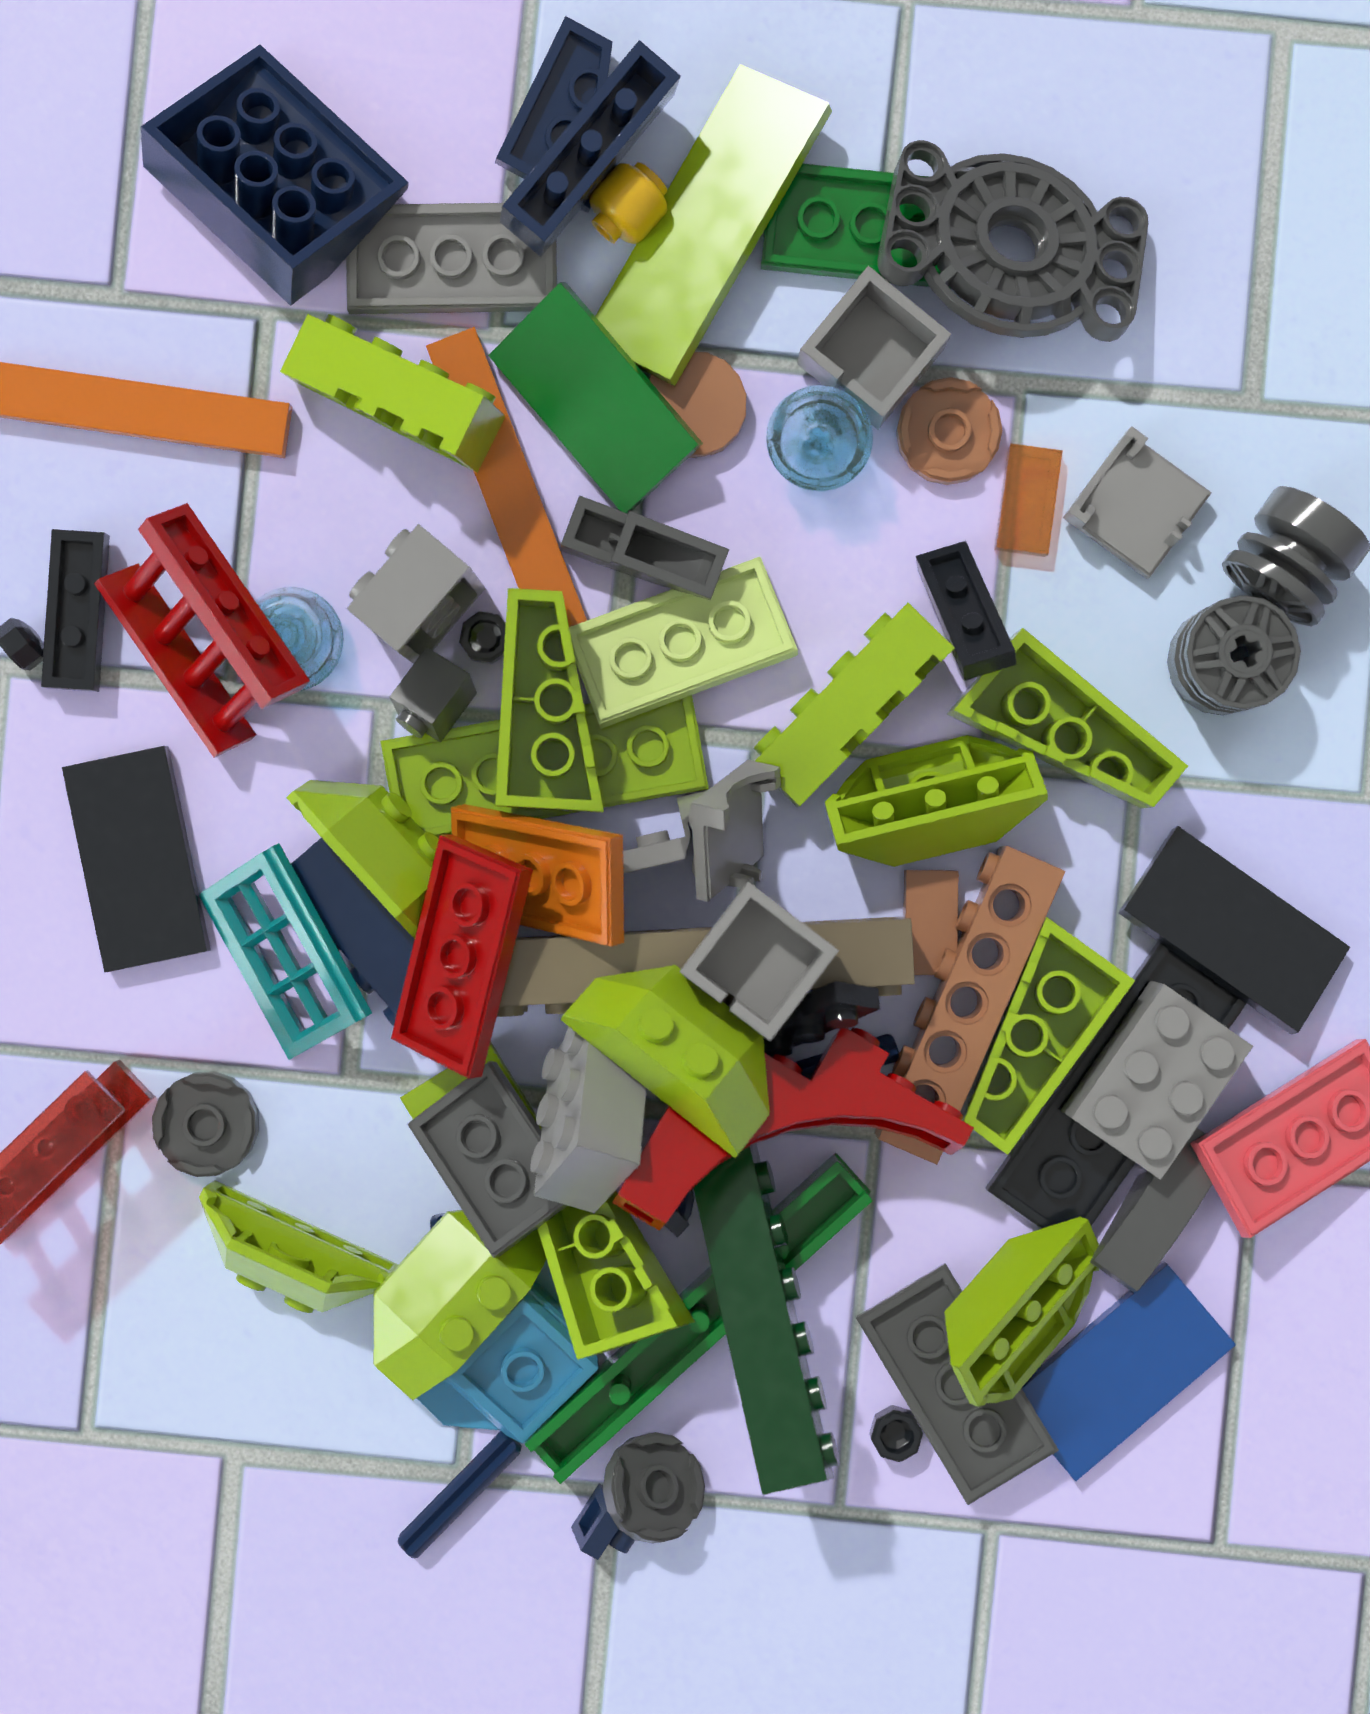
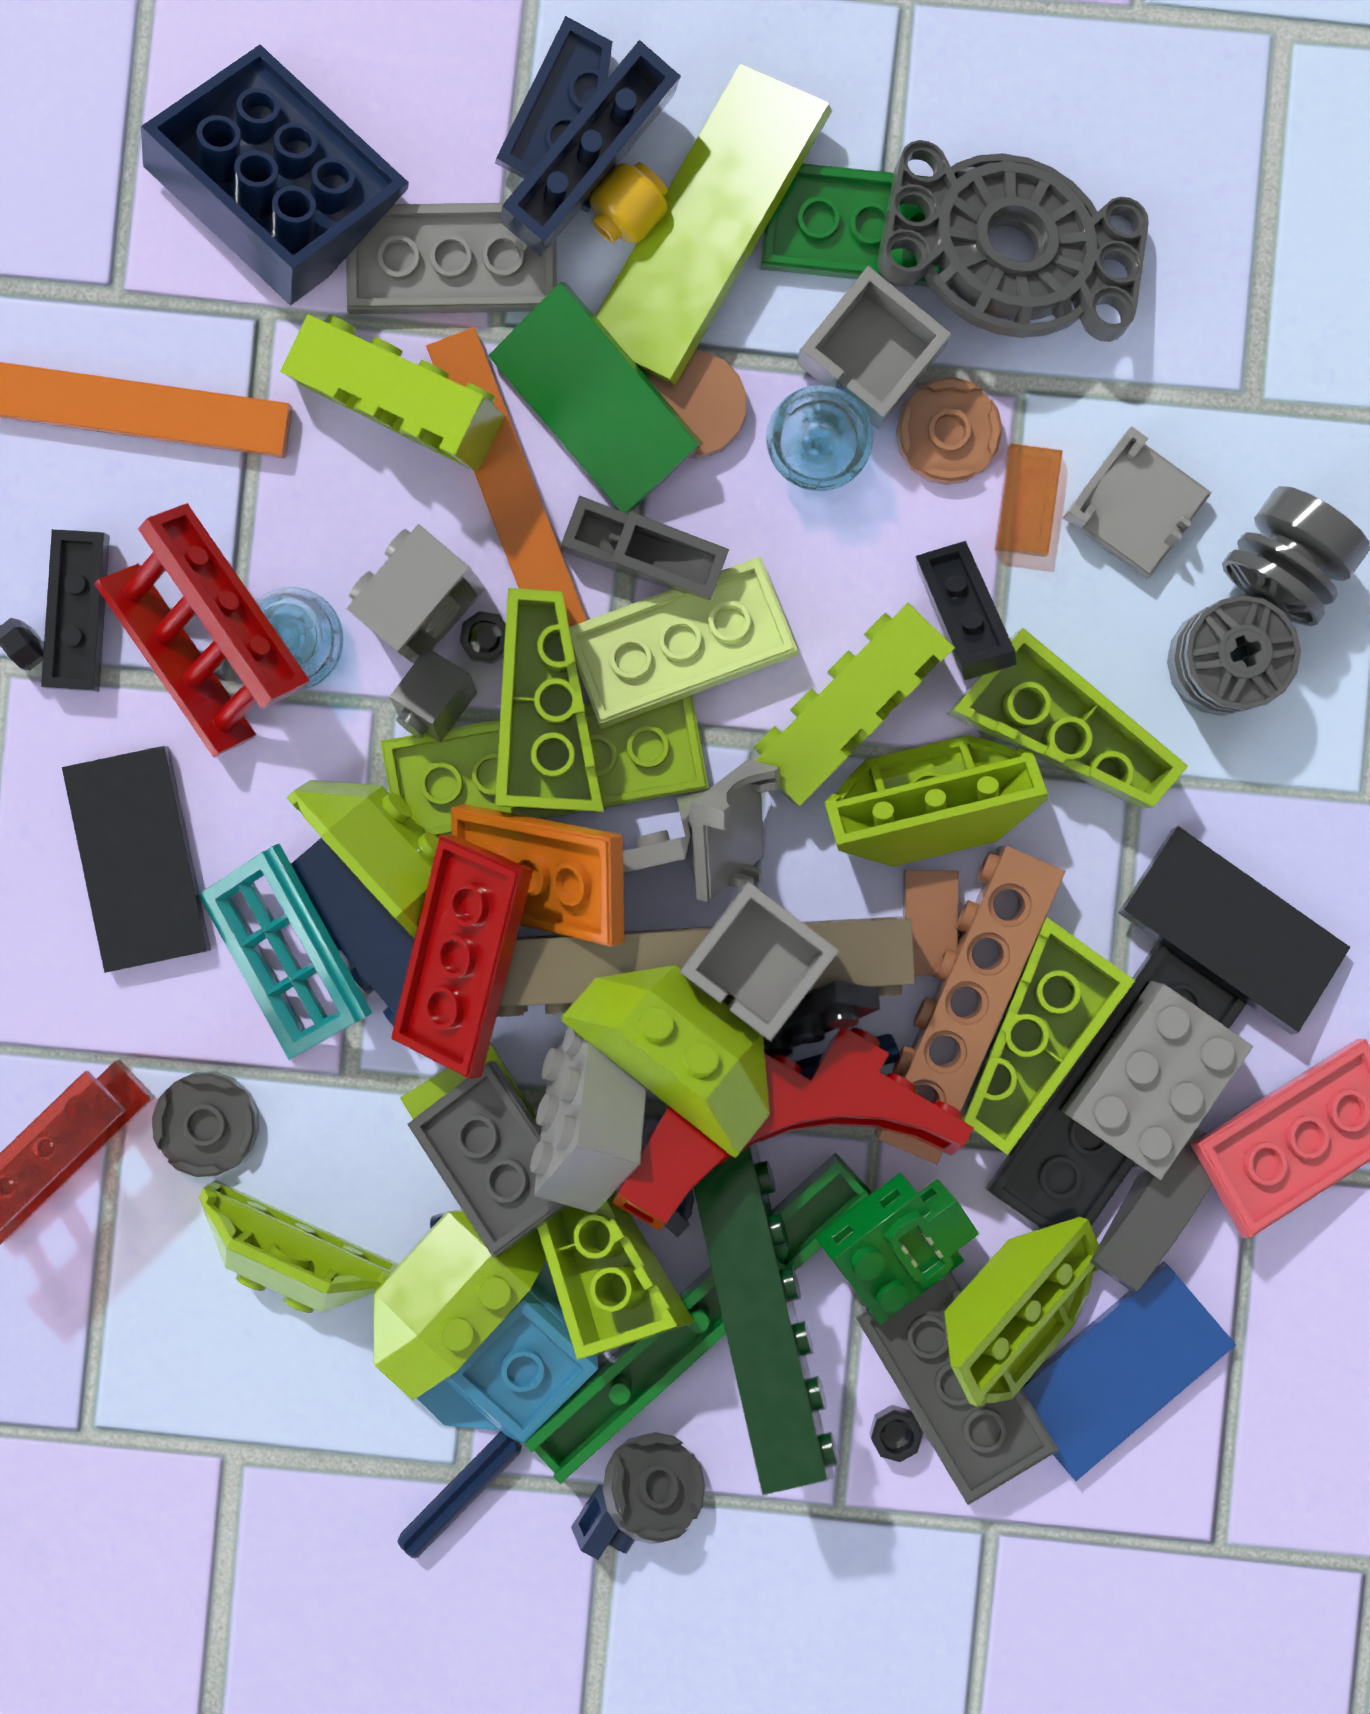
none -> green piece [815,1173,979,1326]

